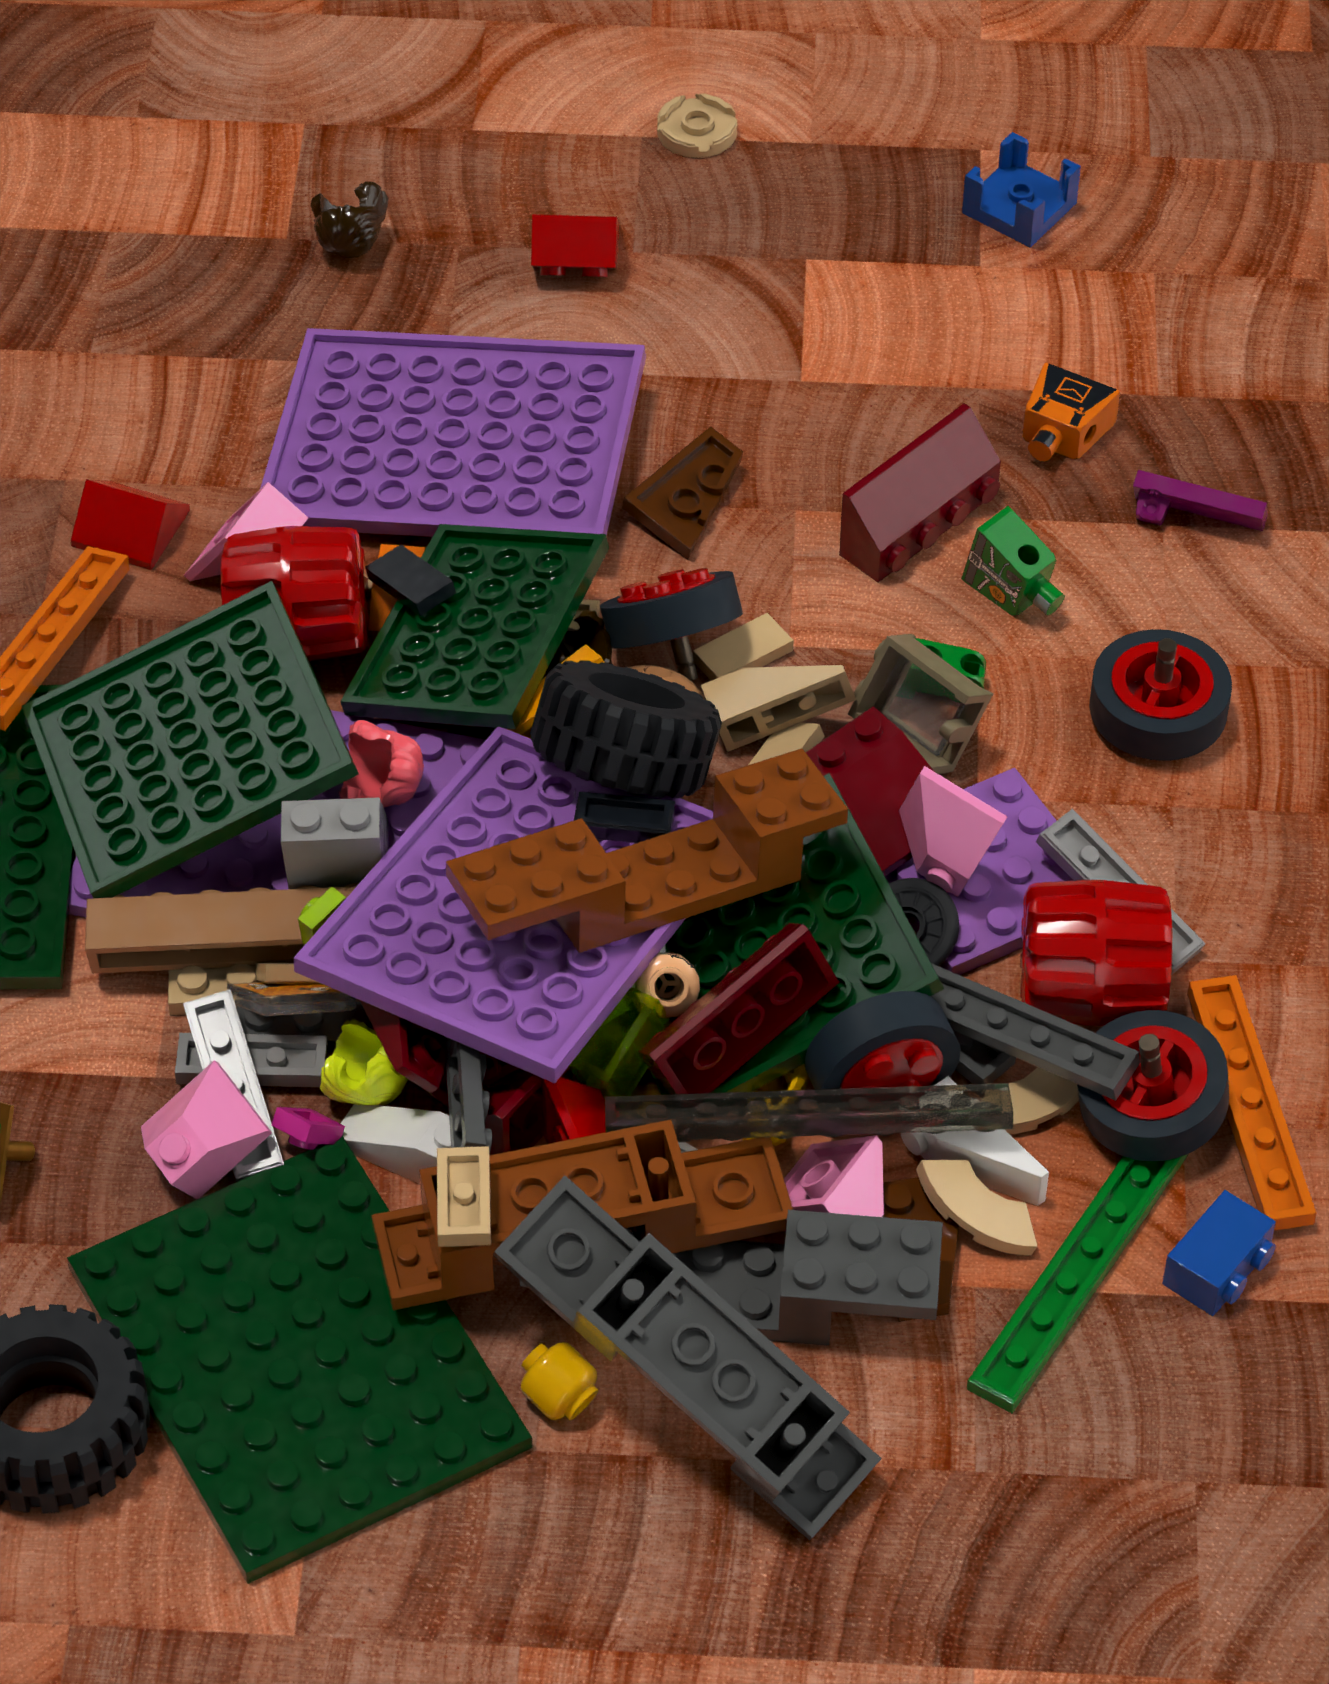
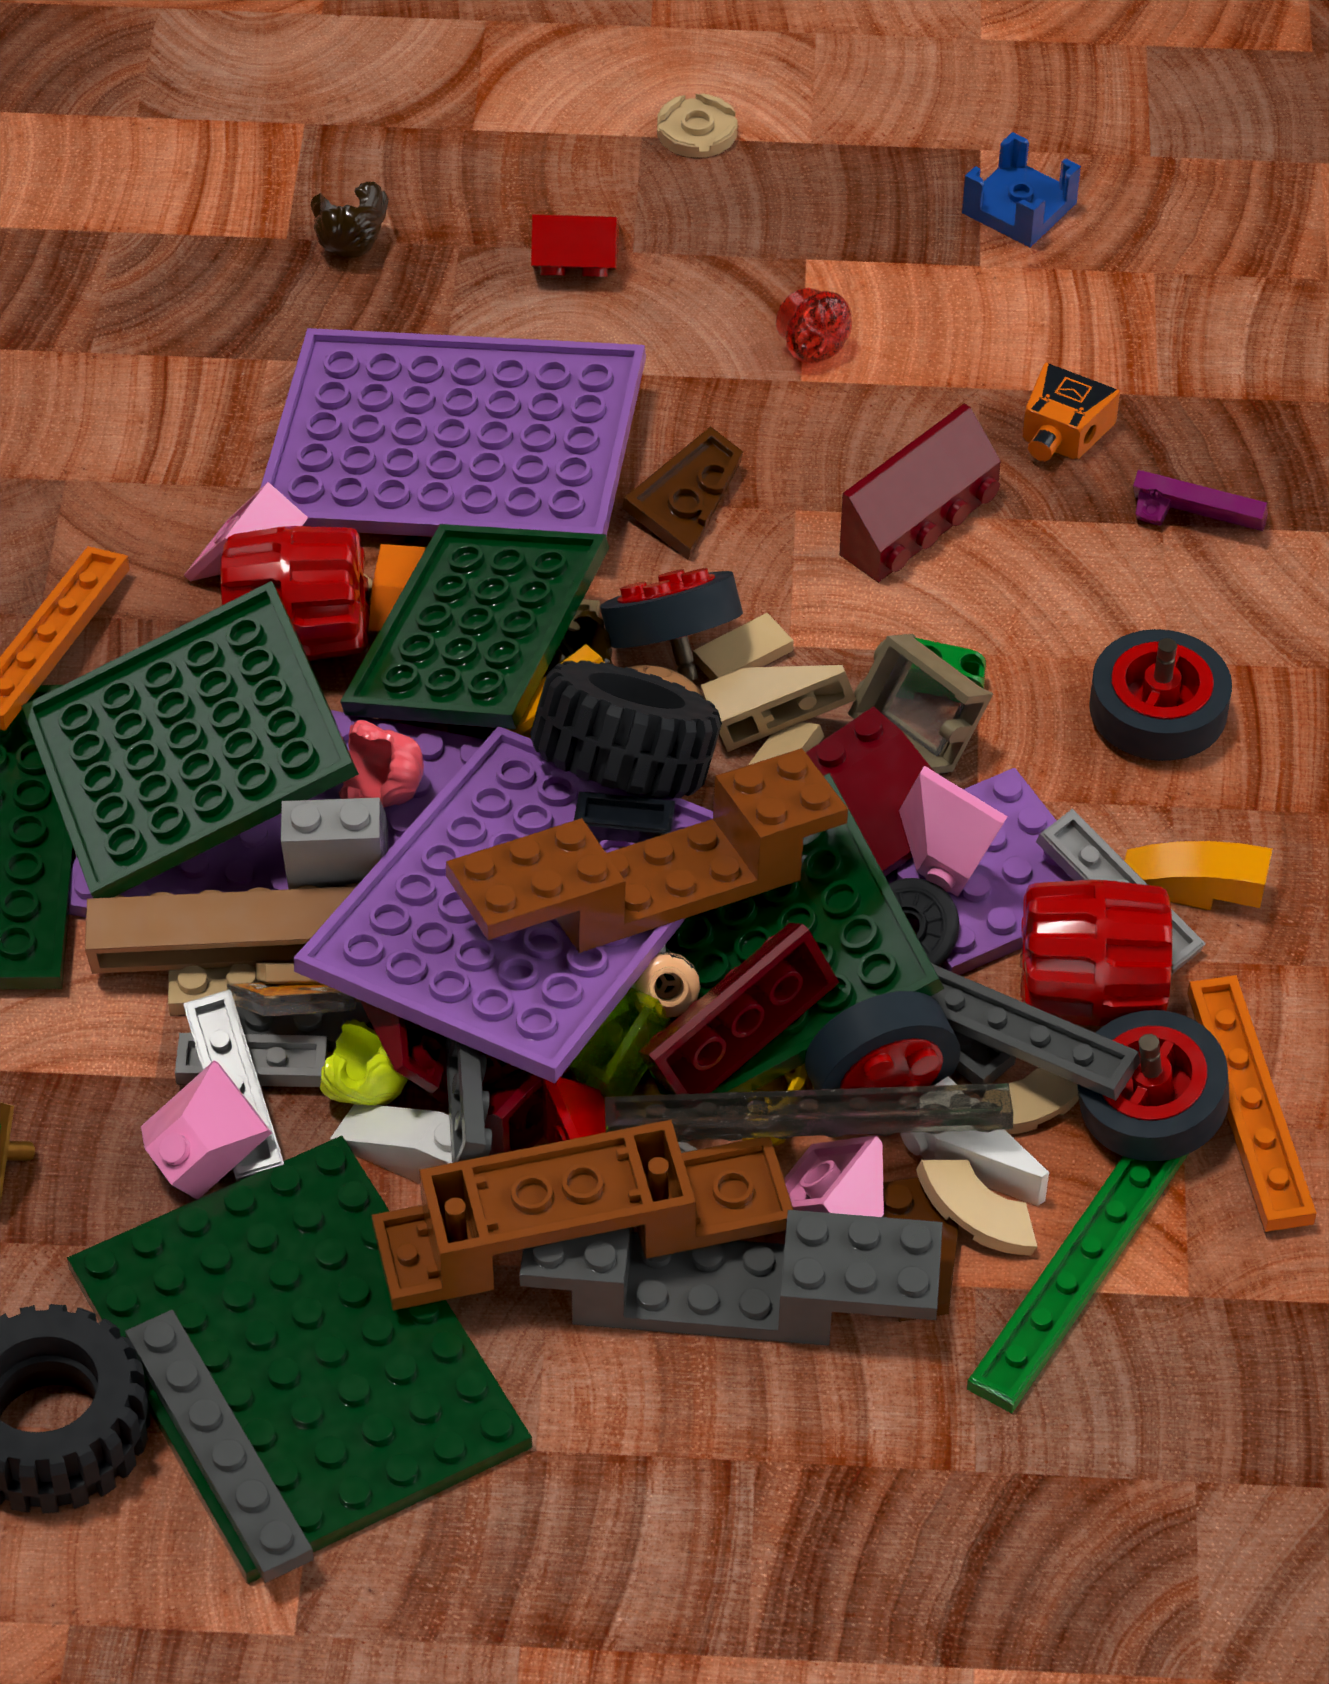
red slope [71,479,190,570] -> none
dark pink plate [271,1107,345,1150] -> none
lime plate [298,887,346,945] -> none
black tile [365,545,456,616] -> none
tan plate [437,1146,491,1247] -> none
dark grey bracket [493,1176,882,1541] -> none
yellow head [521,1342,599,1421] -> none
green torso [961,506,1065,616] -> none
blue brick [1162,1190,1276,1316] -> none
none -> dark grey plate [125,1309,314,1583]
none -> clear red piece [776,288,852,364]
none -> light orange slope [1124,841,1273,910]

